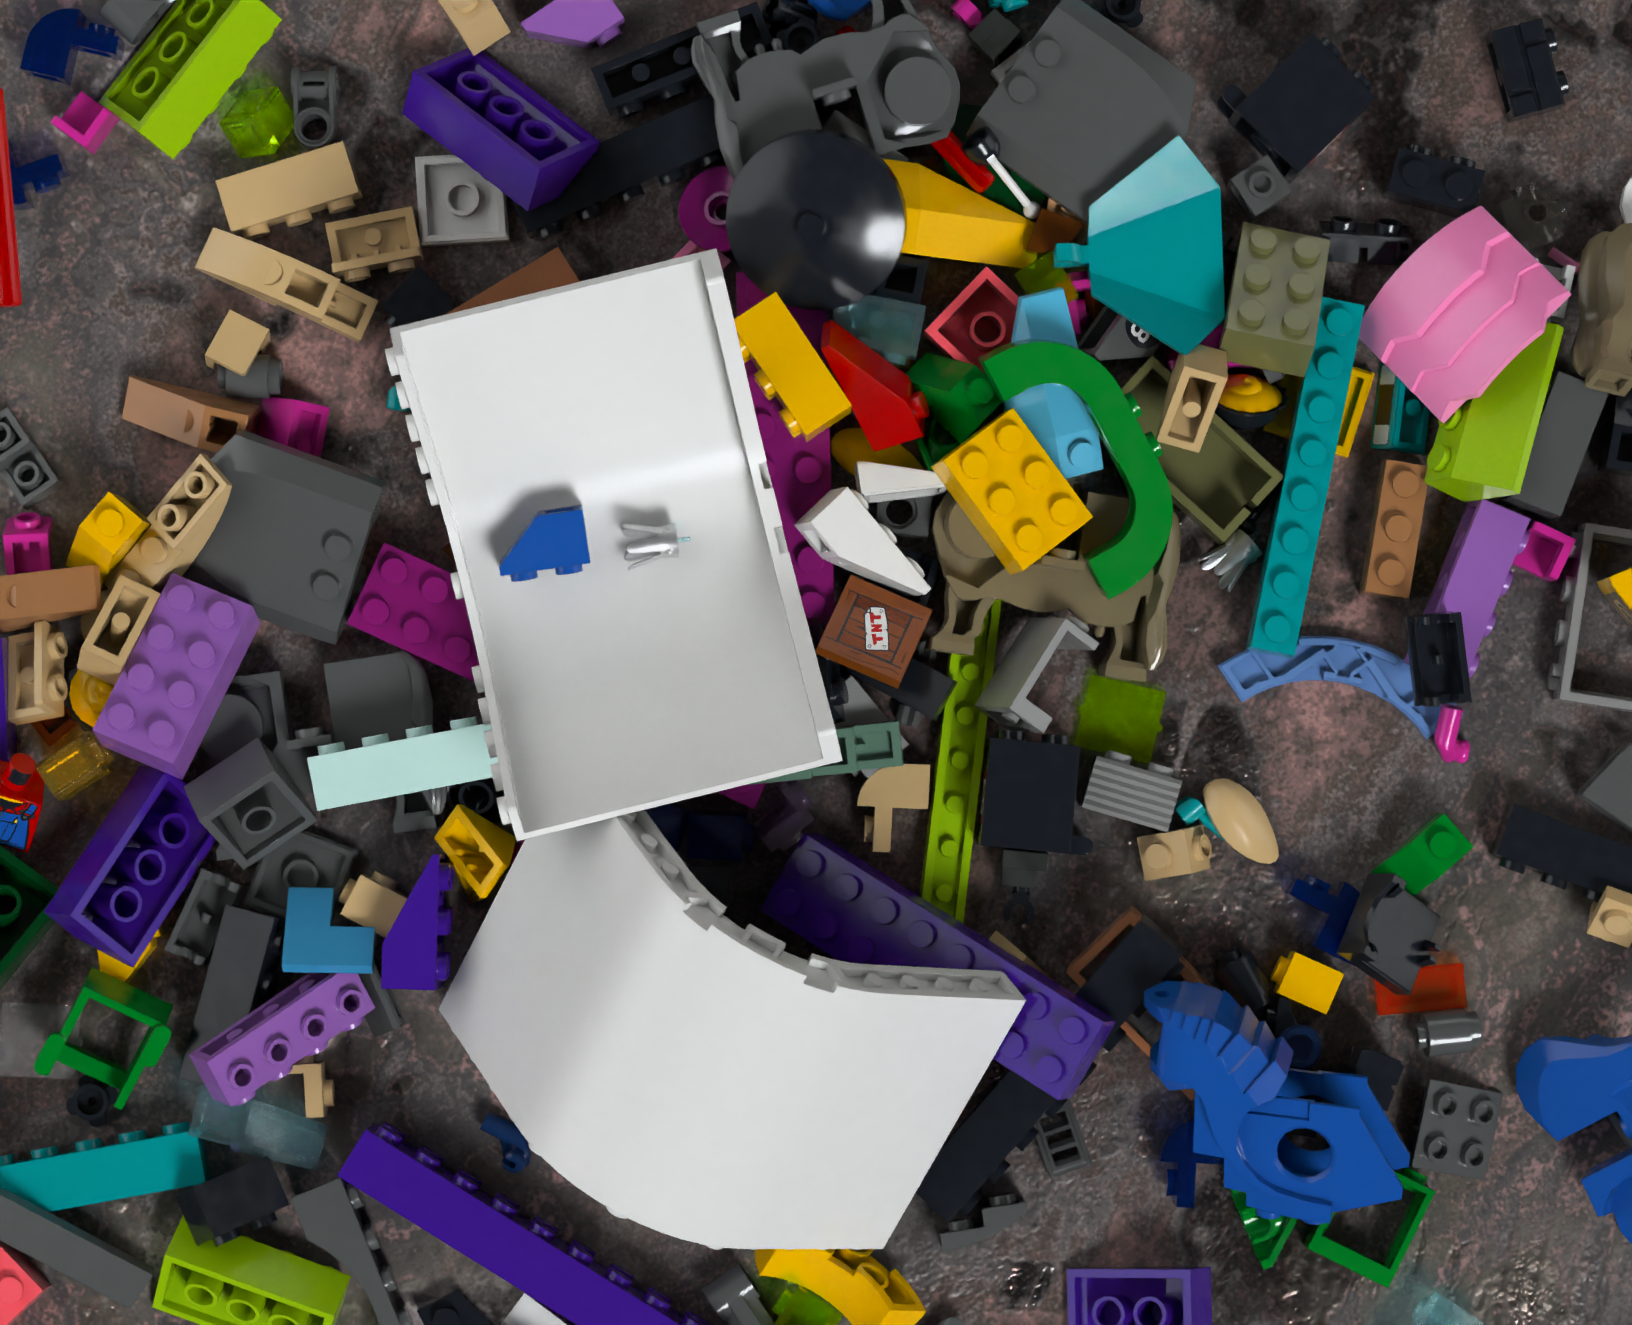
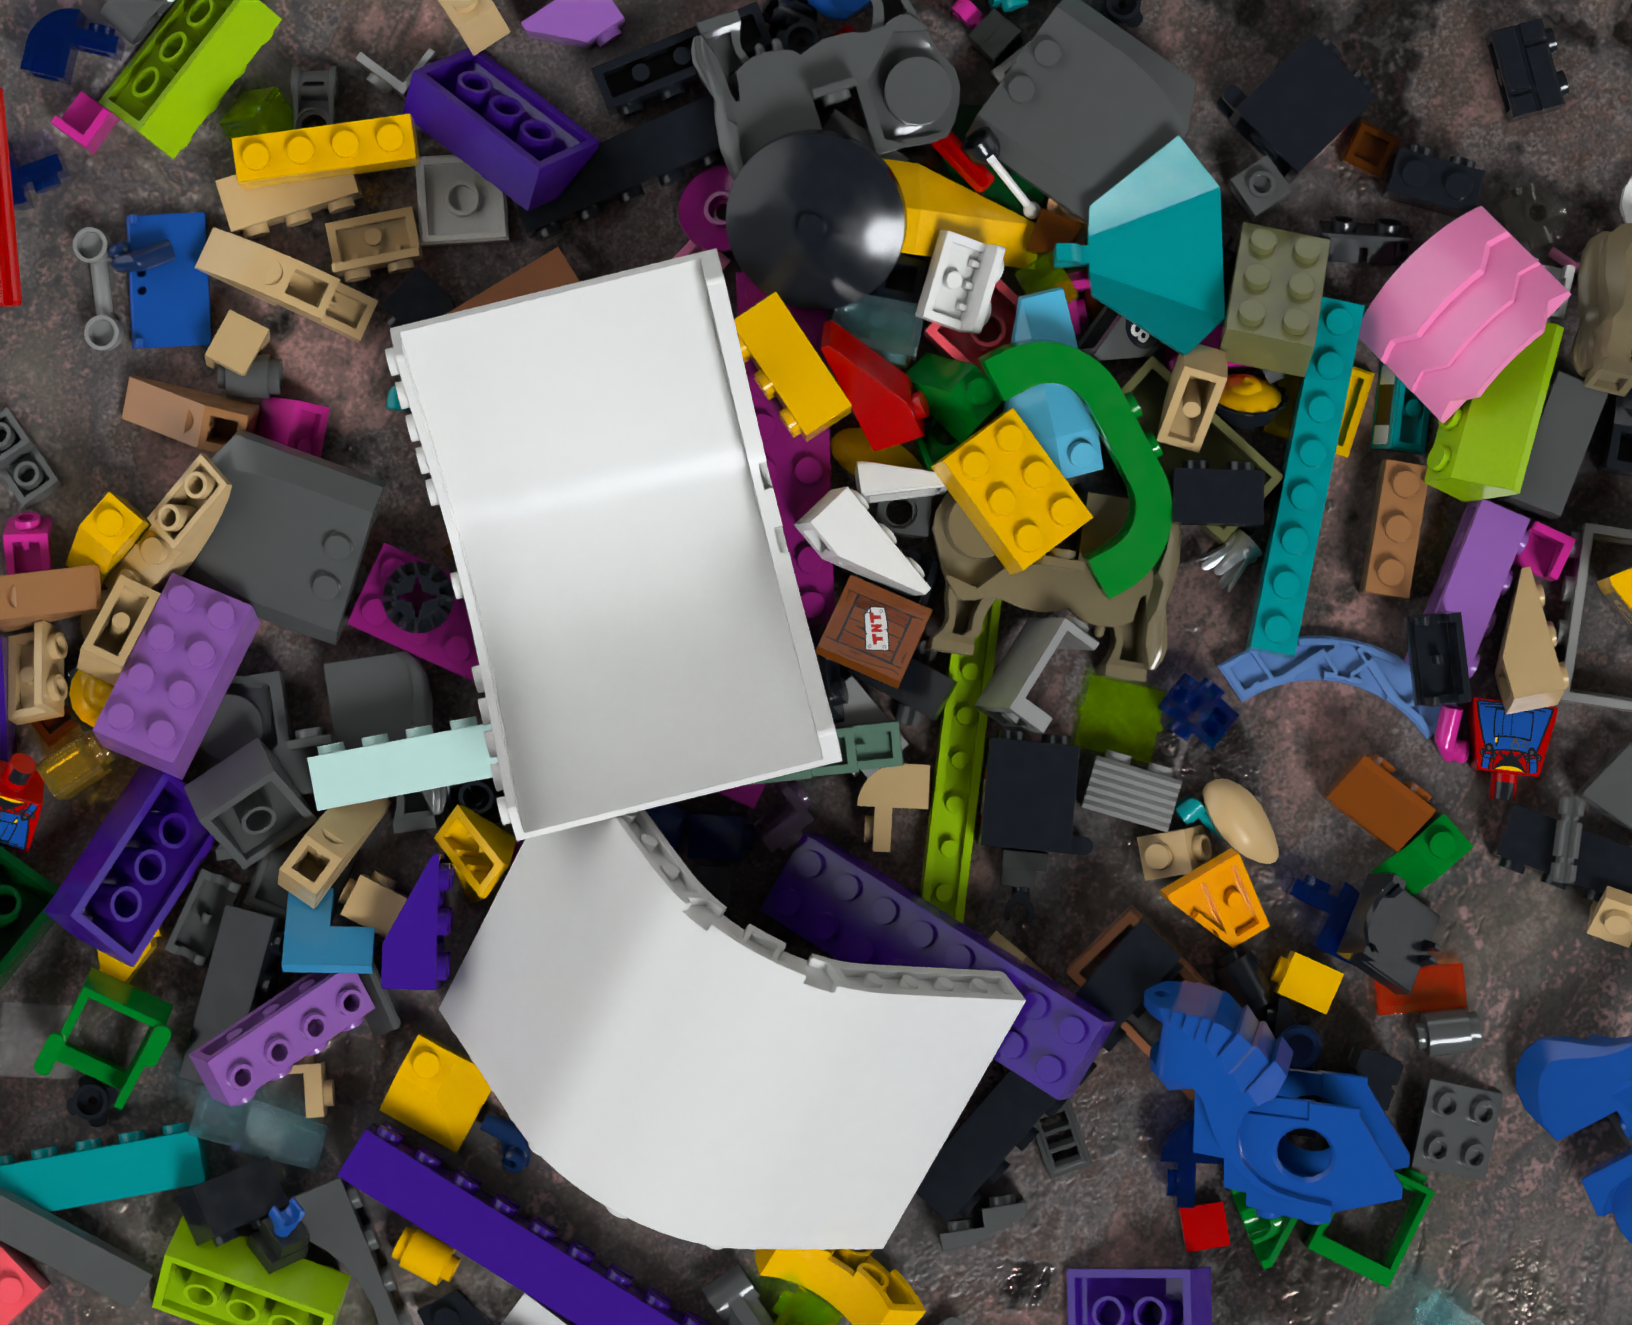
blue slope [499,505,590,582] -> none
flat silver piece [622,523,690,571] -> none
none -> light grey bar [73,227,125,351]
none -> dark blue arm [107,239,176,273]
none -> blue door [126,212,213,349]
none -> yellow brick [231,114,421,190]
none -> pearl dark grey piece [247,1197,311,1274]
none -> tan slope [278,798,392,909]
none -> light grey bracket [355,48,438,100]
none -> yellow slope [379,1032,492,1153]
none -> black gear [382,561,454,634]
none -> yellow brick [391,1226,461,1286]
none -> white bracket [915,230,1005,334]
none -> clear blue brick [1157,672,1239,750]
none -> light orange wing [1159,848,1270,948]
none -> black brick [1170,460,1265,527]
none -> red tile [1178,1200,1230,1253]
none -> dark orange slope [1322,753,1436,852]
none -> reddish brown tile [1340,120,1400,180]
none -> torso [1467,697,1558,801]
none -> tan slope [1495,566,1569,715]
none -> dark grey axle [1550,795,1585,884]

